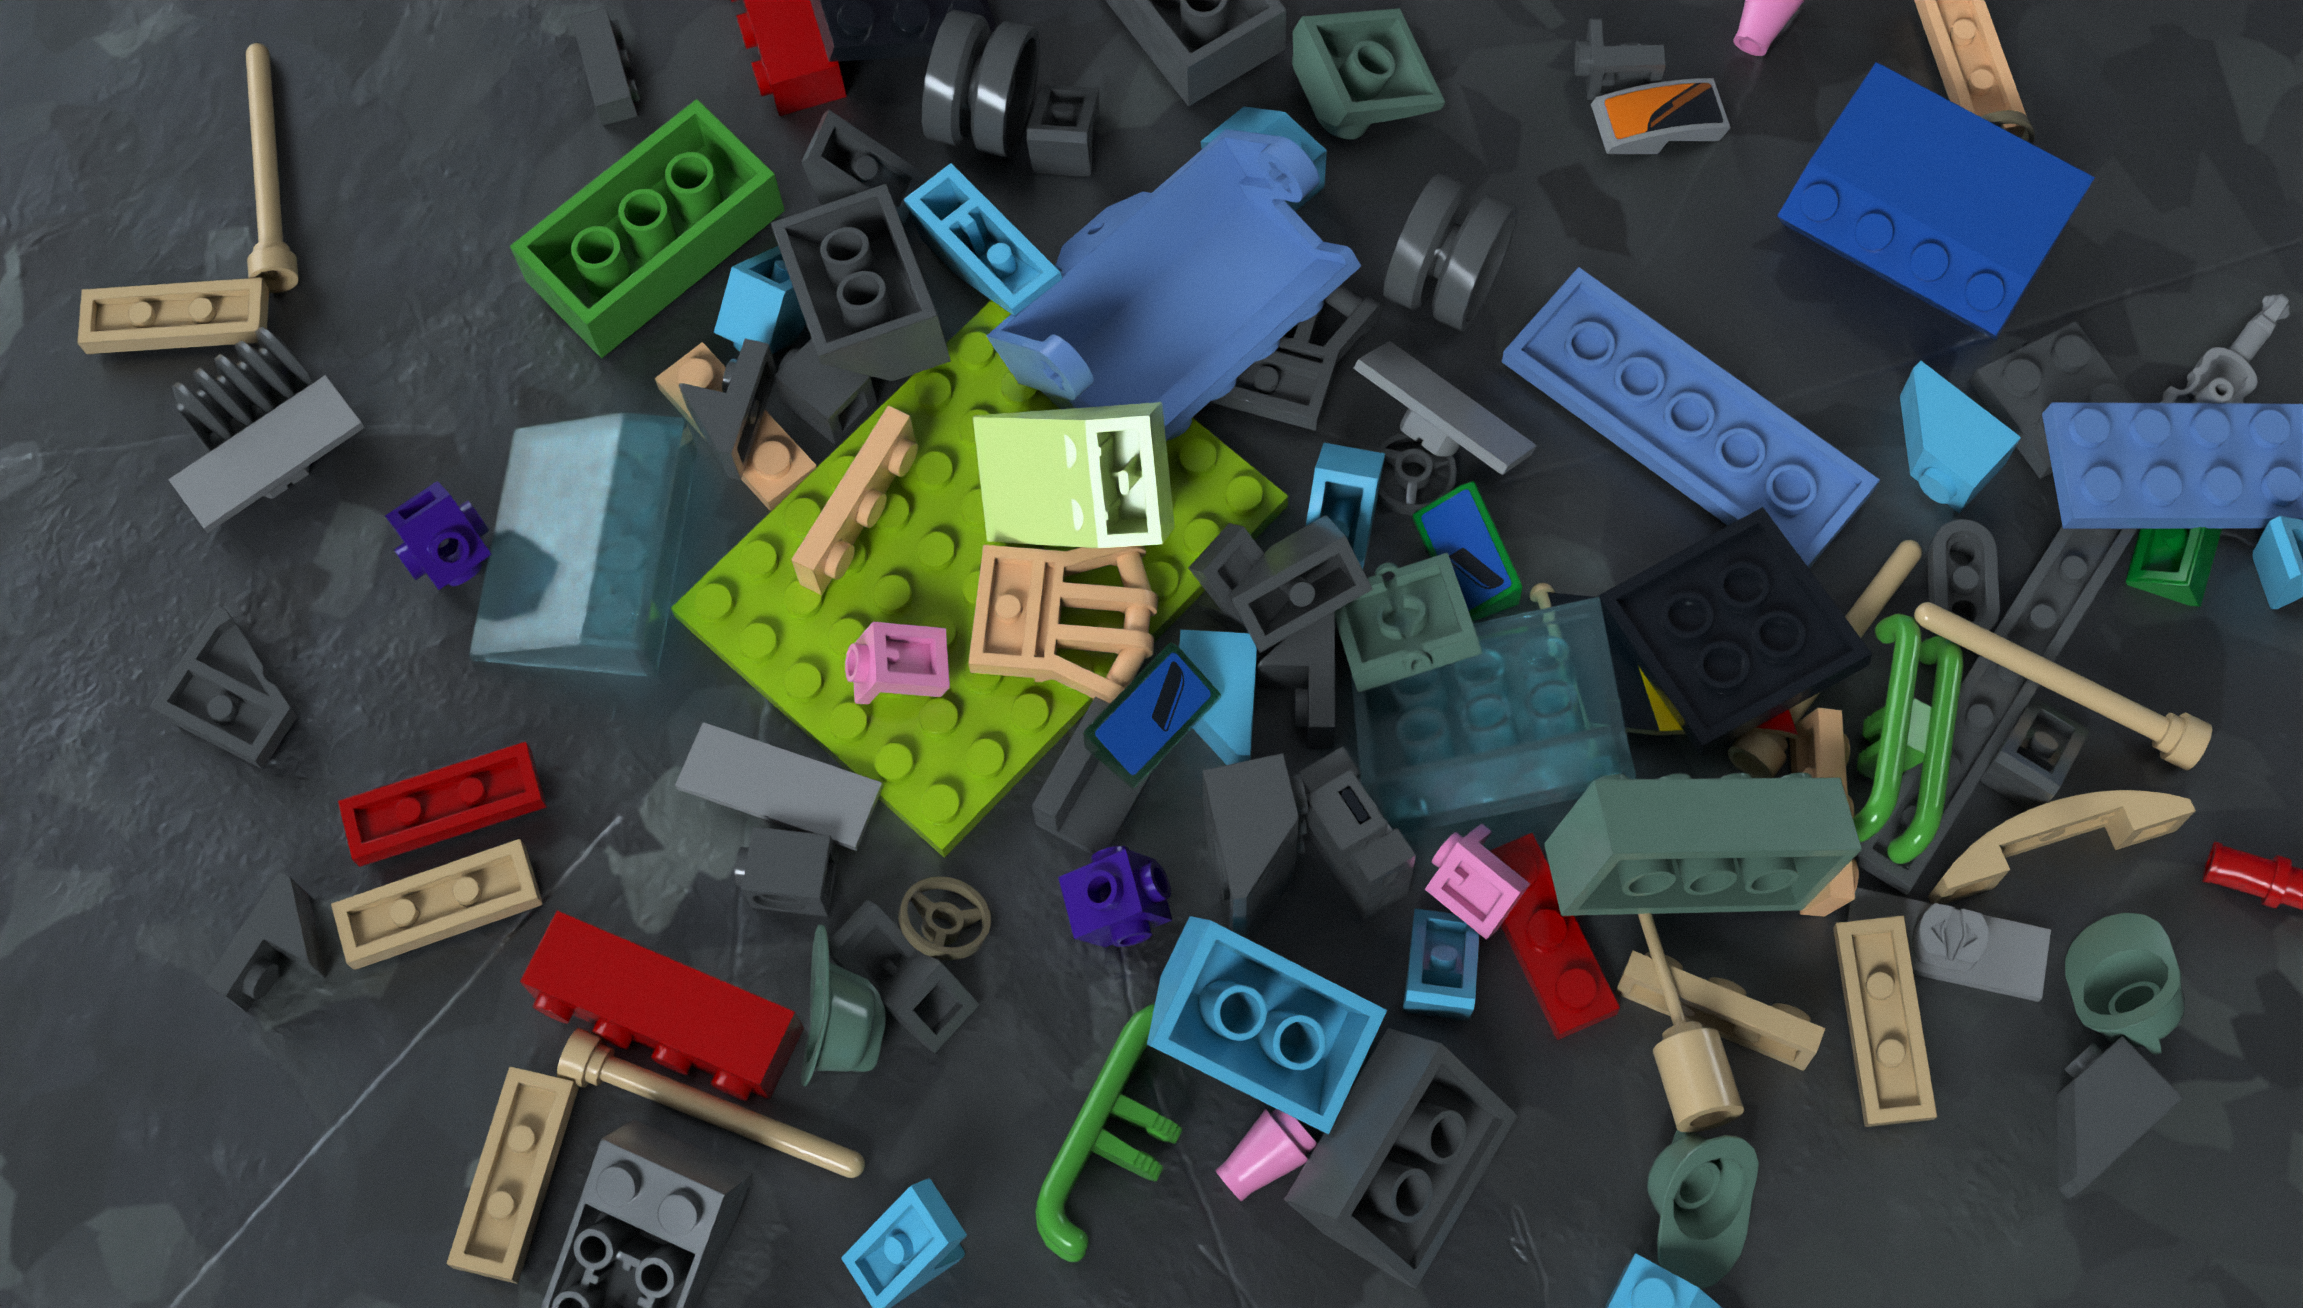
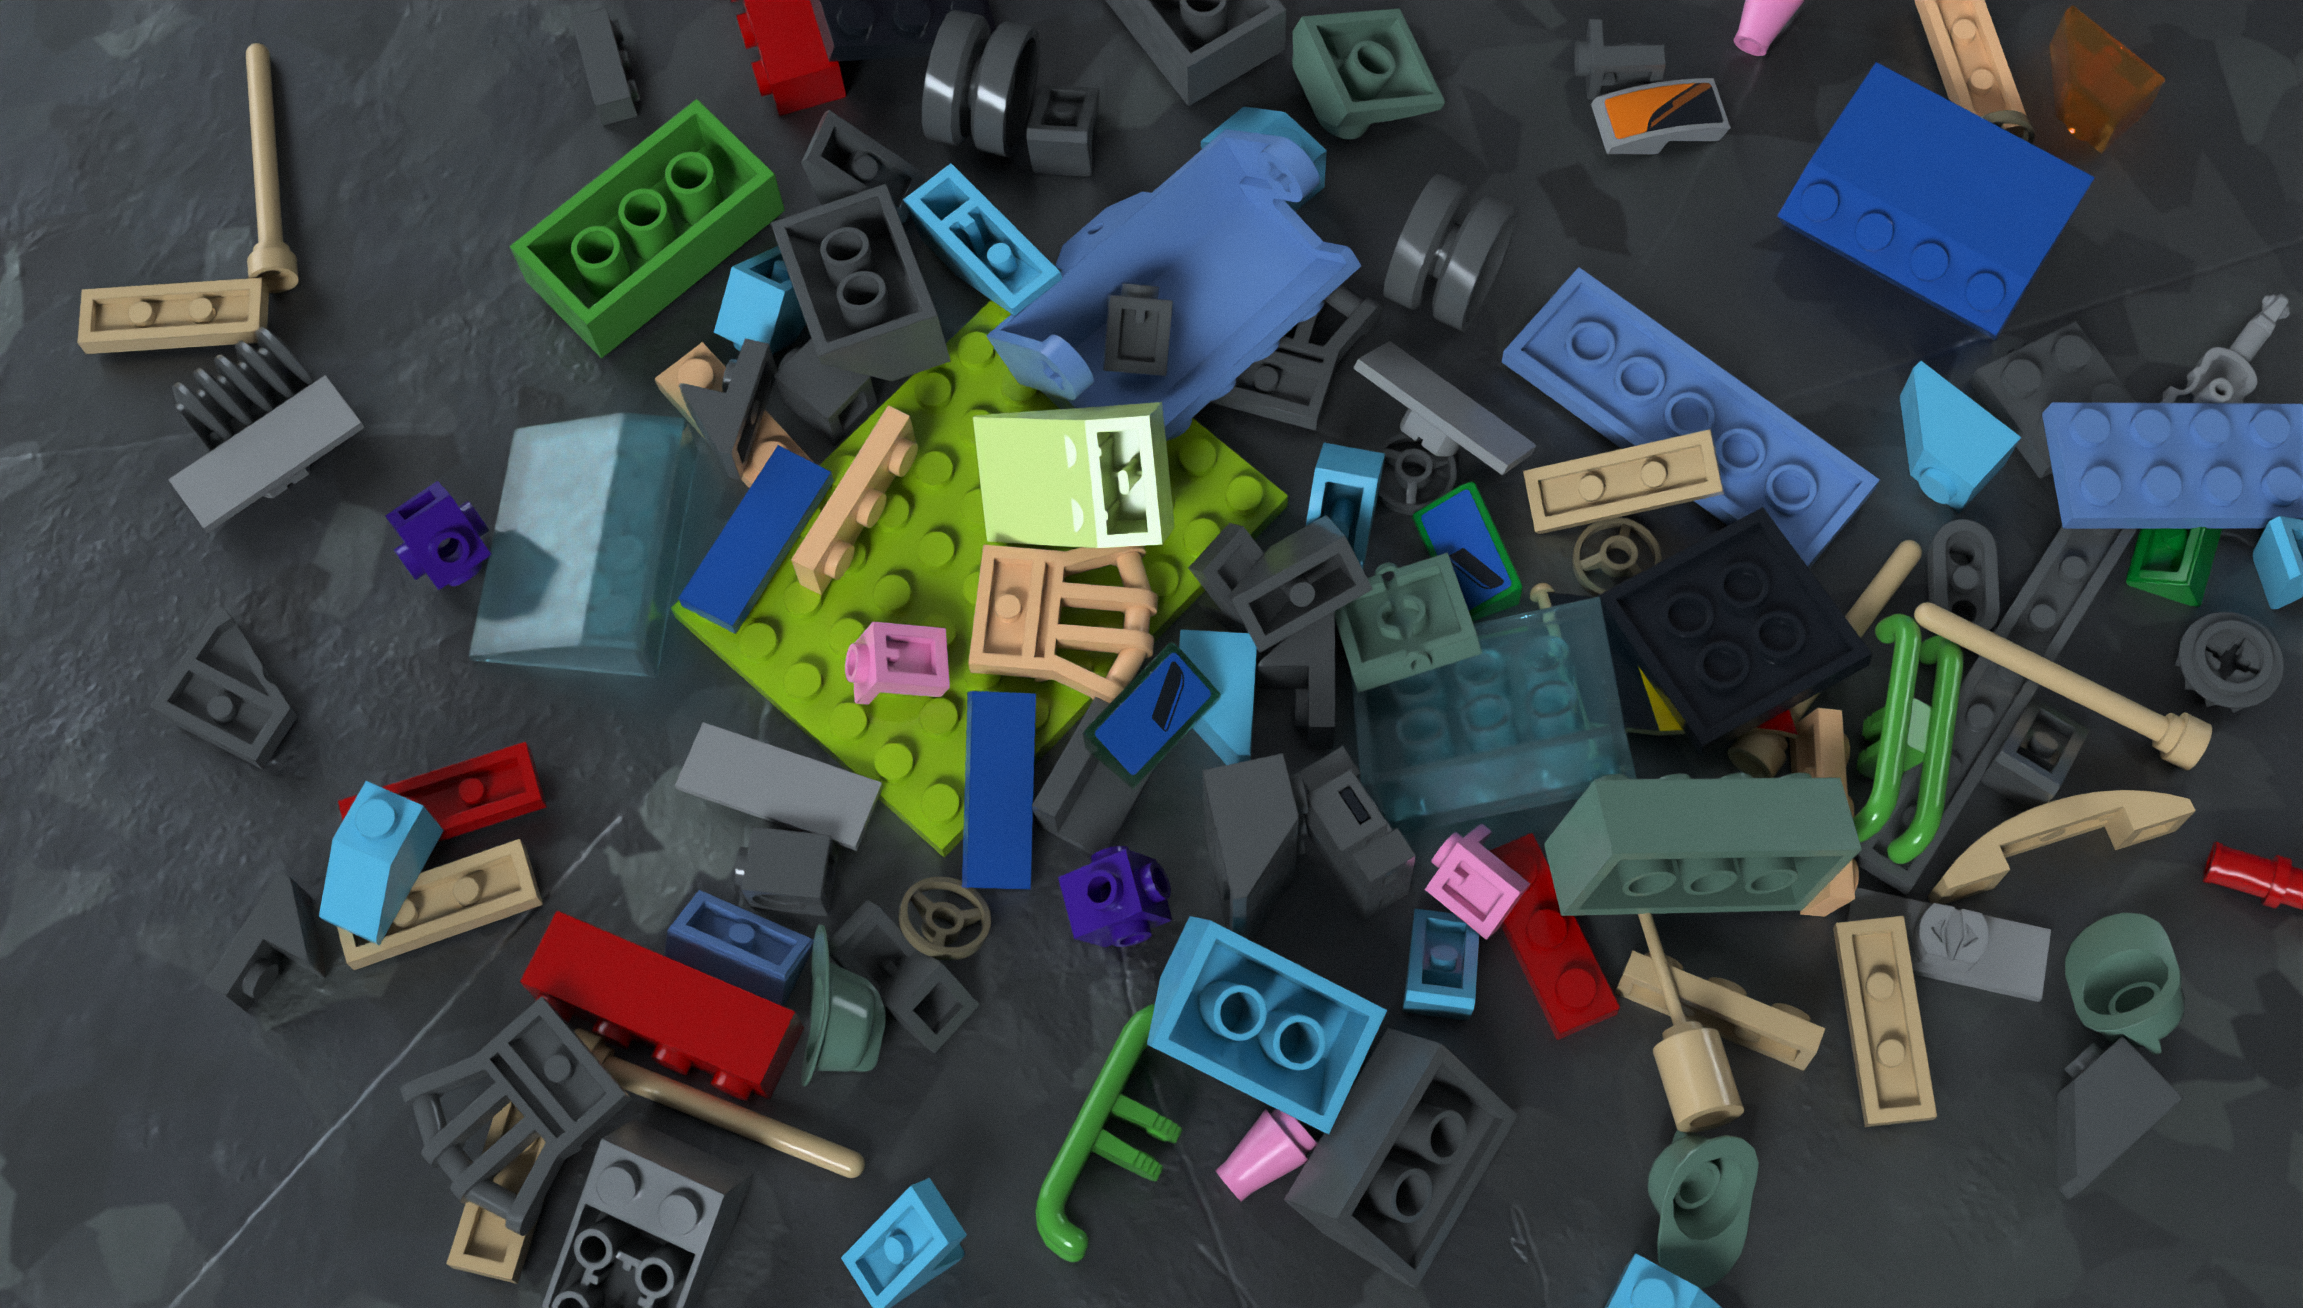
none -> medium azure slope [319,781,444,946]
none -> dark grey plate [400,996,632,1236]
none -> medium blue slope [664,890,814,1006]
none -> blue tile [678,445,834,634]
none -> blue tile [962,691,1036,890]
none -> dark grey bracket [1103,283,1173,376]
none -> tan plate [1523,429,1725,534]
none -> dark tan piece [1572,517,1662,597]
none -> clear orange slope [2049,5,2166,154]
none -> dark grey gear [2175,612,2284,713]

